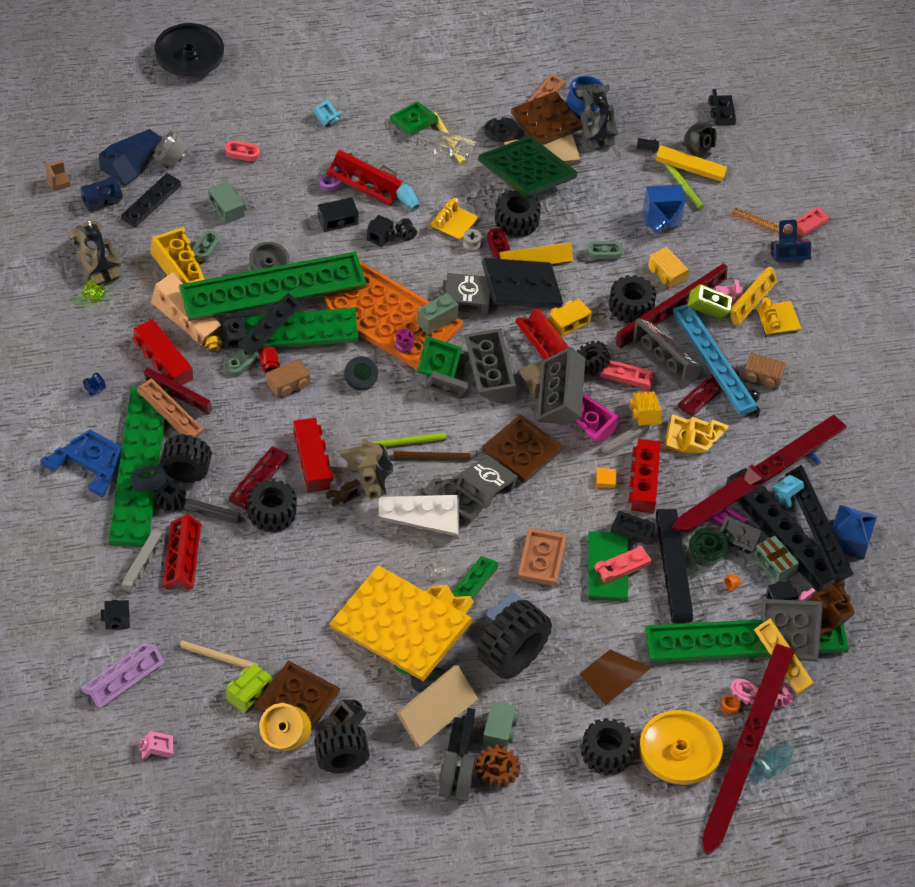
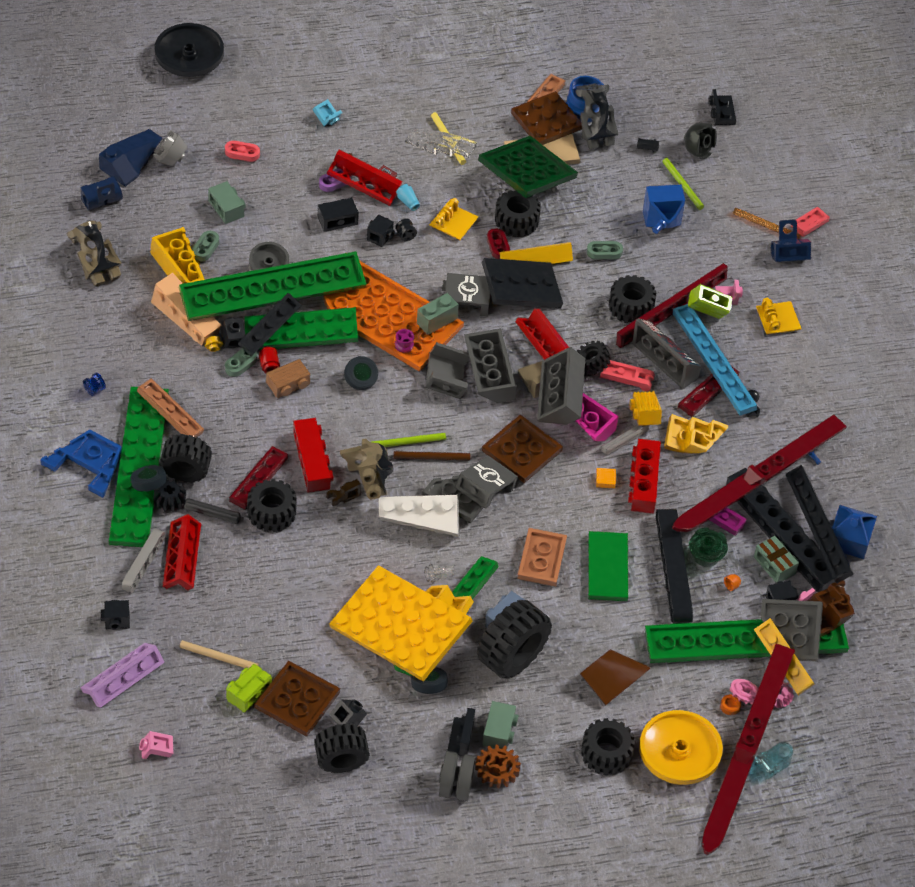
medium nougat panel [46,160,70,192] -> none
clear neon green wheel [82,280,105,303] -> none
black plate [121,173,181,228] -> none
red brick [133,319,193,385] -> none
dark red tile [144,367,212,414] -> none
yellow wheel [259,703,311,752] -> none
green plate [389,101,439,136] -> none
tan tile [396,665,478,747] -> none
green plate [416,336,462,378] -> none
light grey wheel [463,229,481,252] -> none
black tile [484,117,519,142] -> none
yellow brick [548,298,592,337] -> none
coral plate [594,546,652,583] -> none
black bracket [610,511,656,545] -> none
yellow brick [648,247,689,288] -> none
yellow tile [655,145,727,182] -> none
black bracket [717,515,763,553] -> none
yellow tile [730,267,777,326] -> none
medium nougat brick [743,352,786,389] -> none
medium azure bracket [773,475,804,508] -> none

